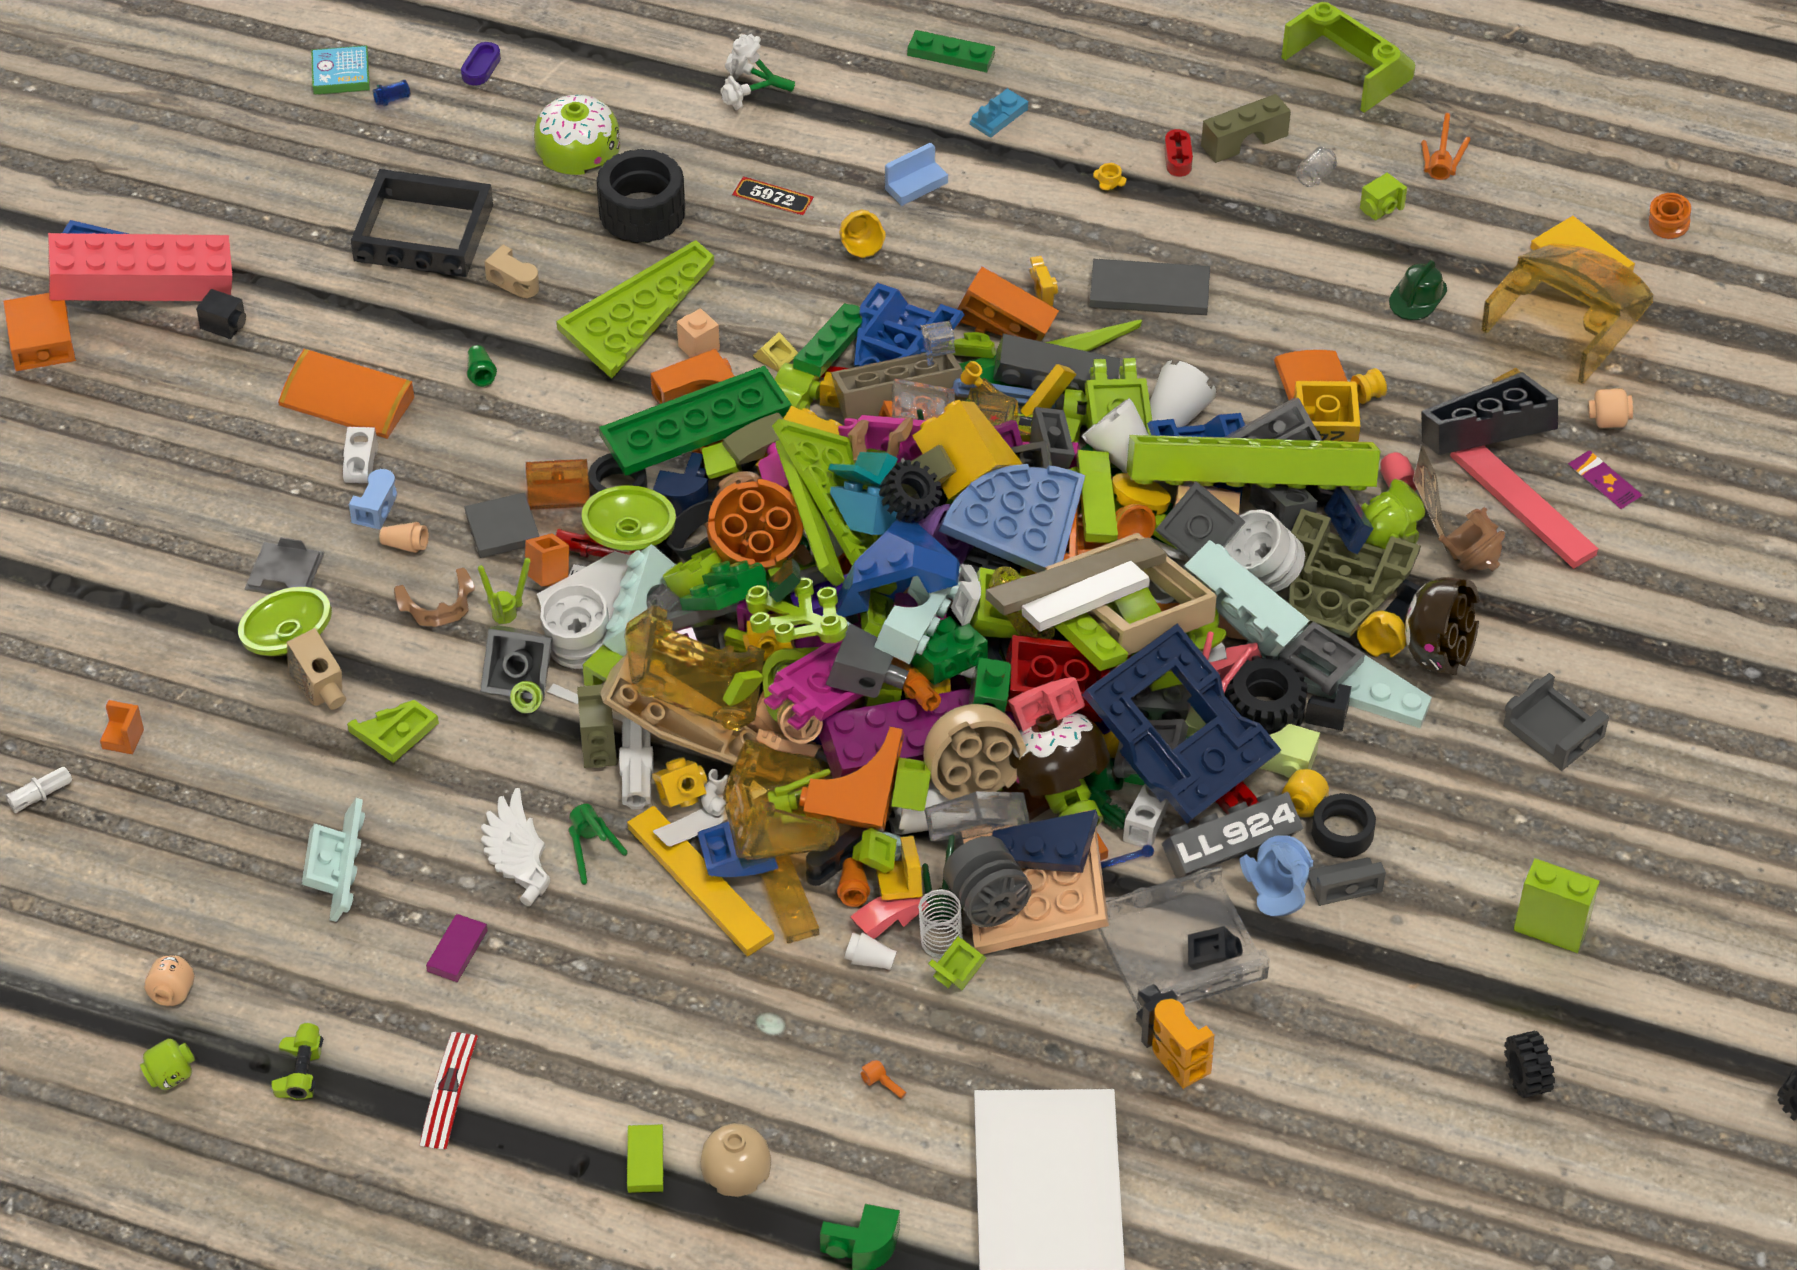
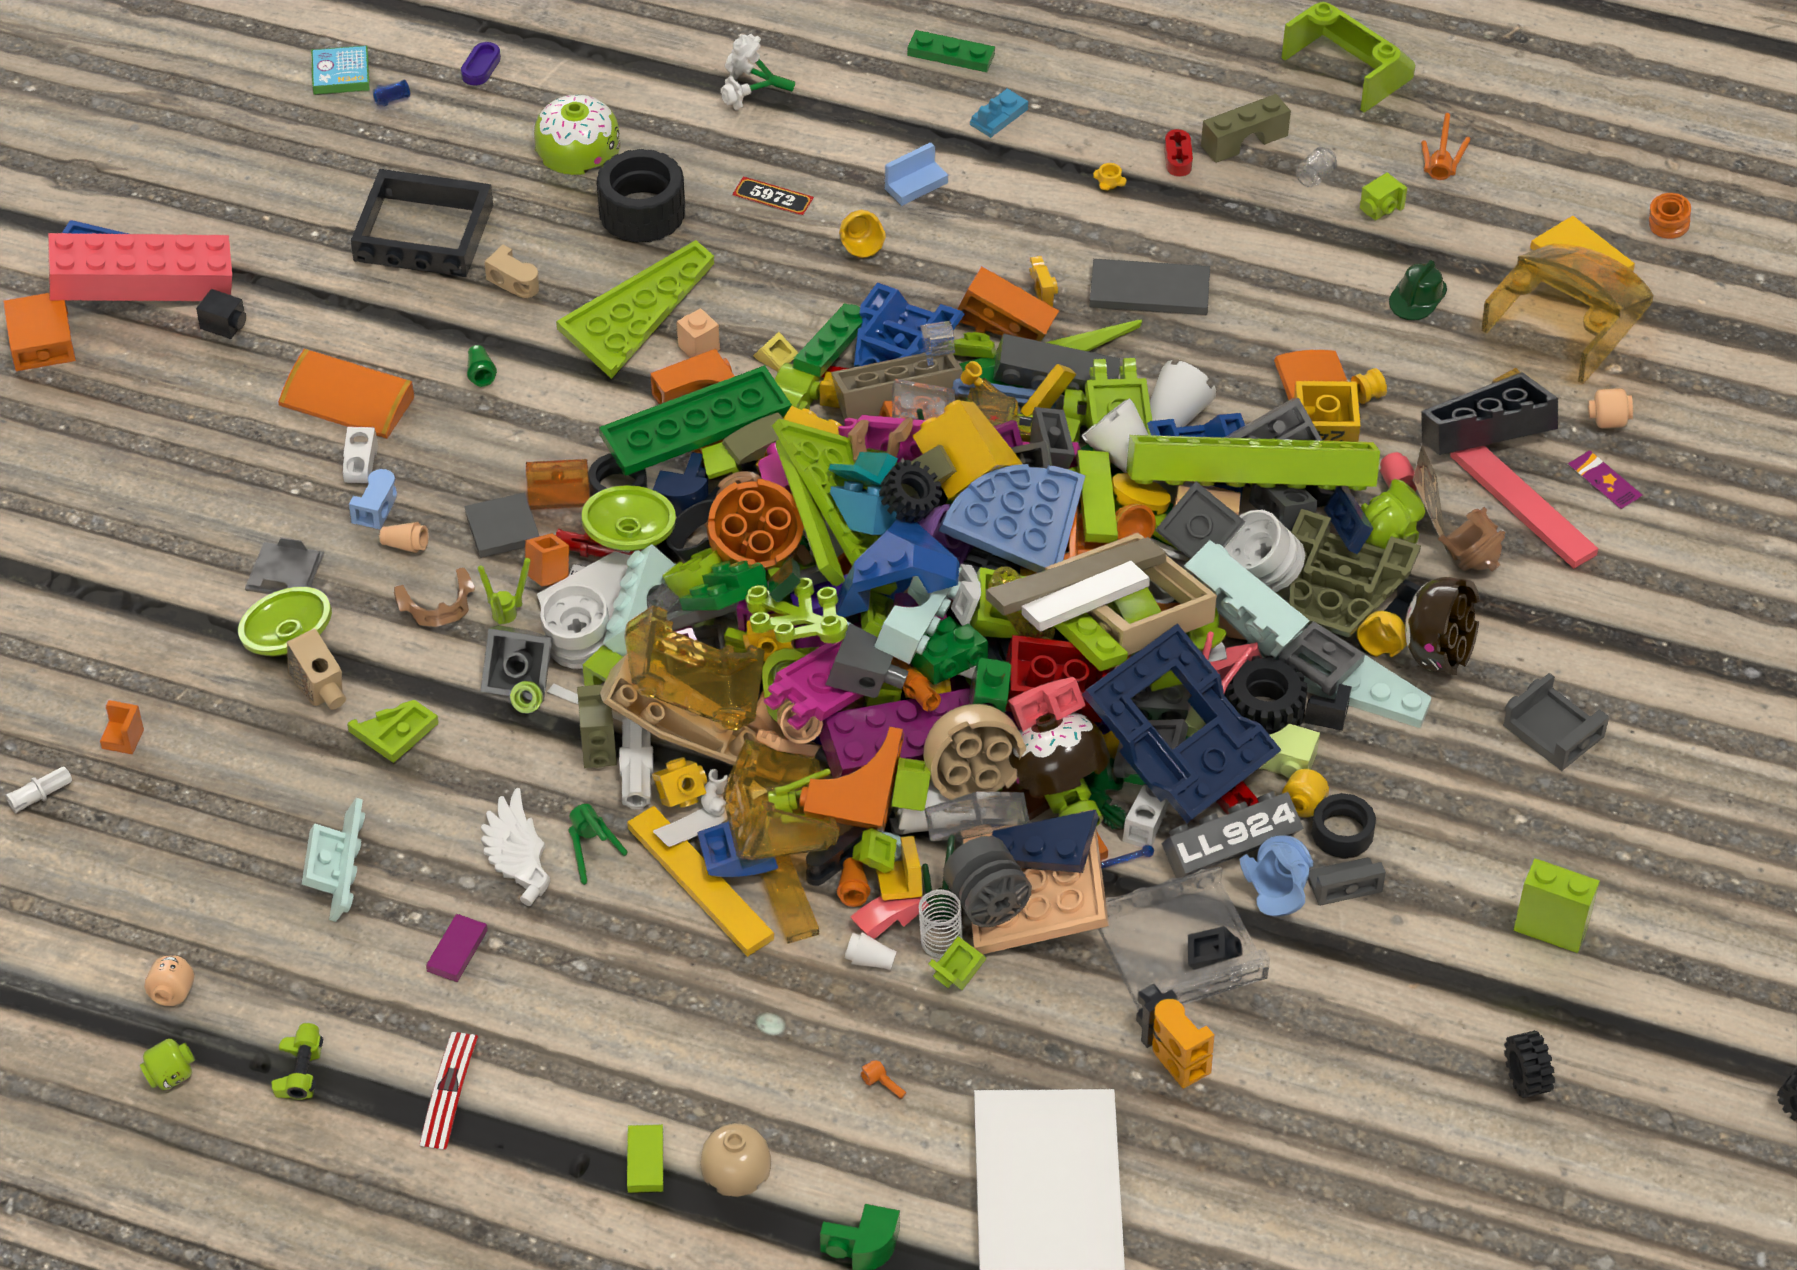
lime tile [723,670,764,706] -> none

